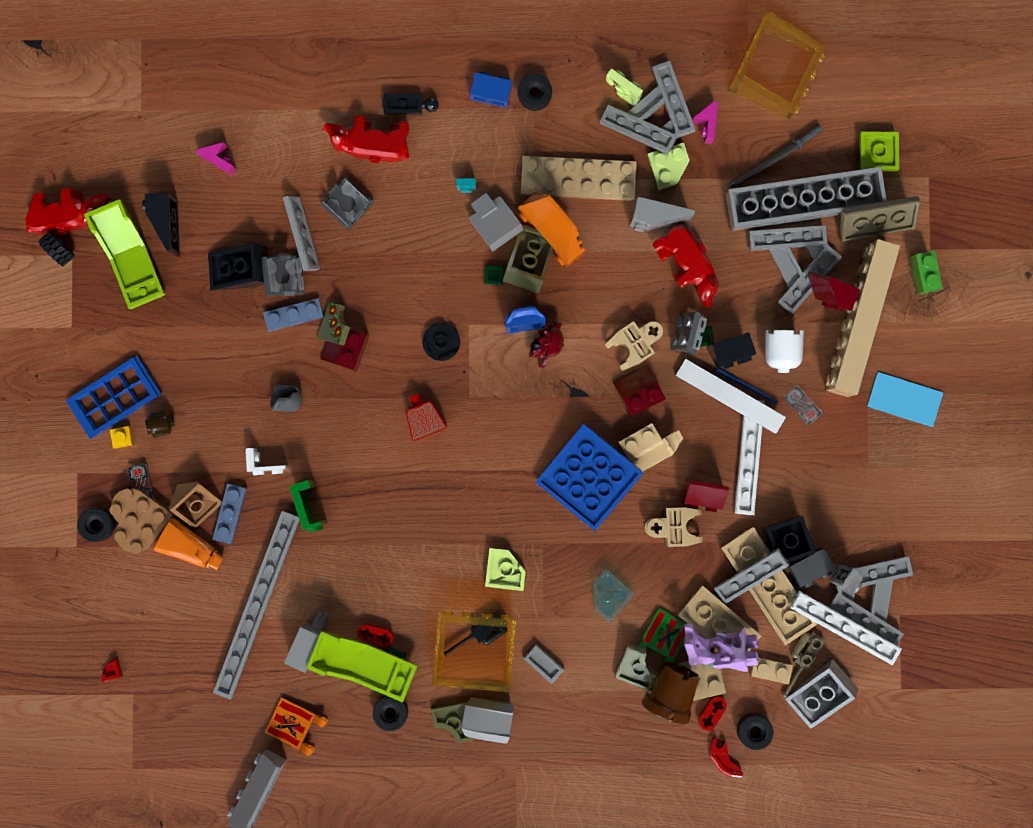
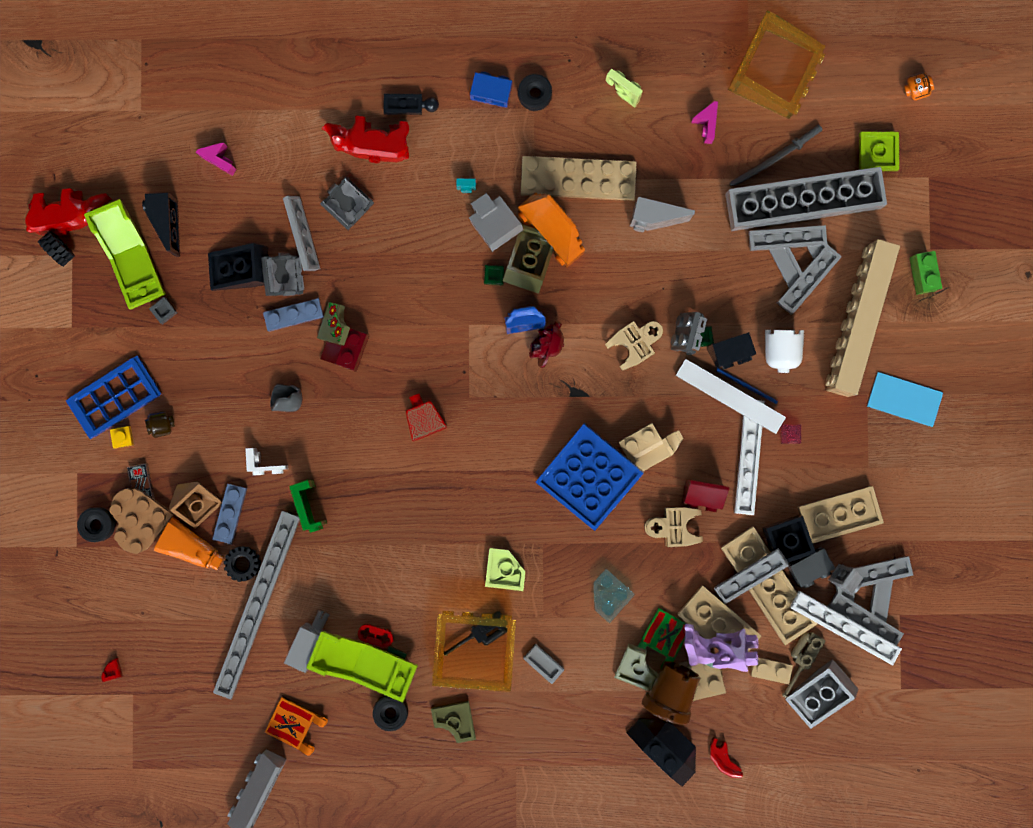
black tile [422,323,460,361] -> none
light grey slope [462,697,513,744] -> none
light grey plate [600,61,695,155] -> none
dark red slope [613,366,666,417] -> none
yellowish green plate [647,143,690,191] -> none
red animal [652,223,719,307] -> none
red beam [698,695,727,731] -> none
black tyre [737,713,774,750] -> none
clear tile [783,385,823,426] -> none
dark red slope [808,271,861,312] -> none
dark tan tile [839,196,920,242] -> none
none -> dark grey plate [149,297,178,325]
none -> black tyre [223,546,261,582]
none -> black wedge [626,718,696,787]
none -> clear pink tile [781,424,801,444]
none -> tan plate [798,486,884,543]
none -> orange head [904,73,934,101]

